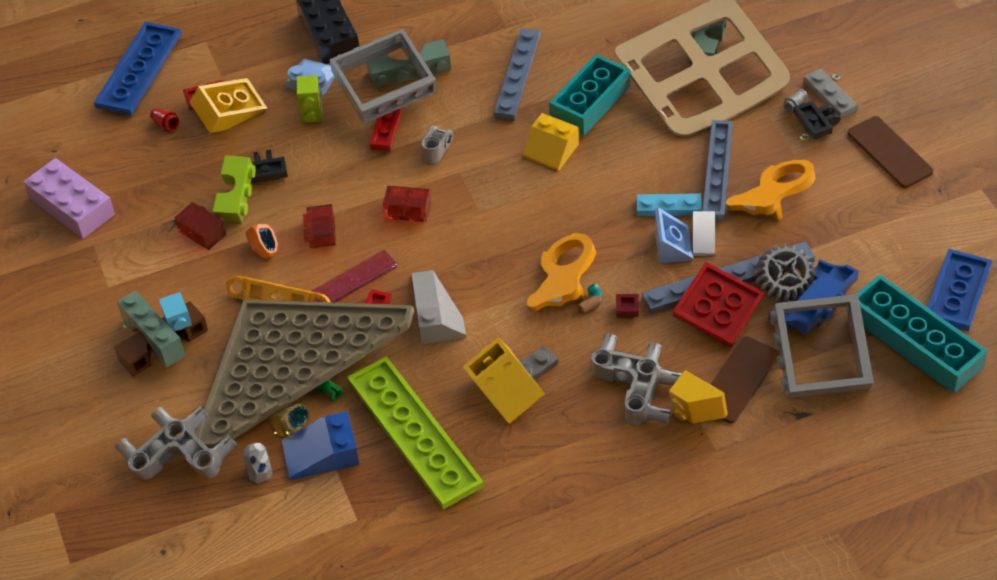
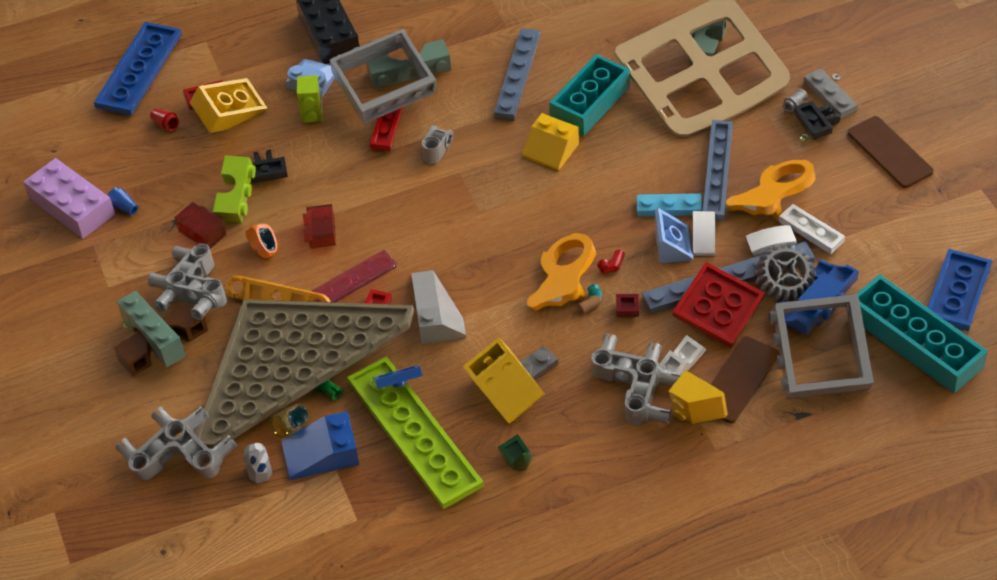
medium azure brick [159,292,192,331] -> none
clear red brick [383,185,431,222] -> none
none -> blue cone [107,187,139,216]
none -> light grey pin [148,244,227,320]
none -> blue plate [373,365,423,389]
none -> dark green plate [498,434,532,471]
none -> red arm [597,249,625,274]
none -> white slope [659,335,706,373]
none -> white slope [746,225,798,257]
none -> white plate [779,204,845,254]

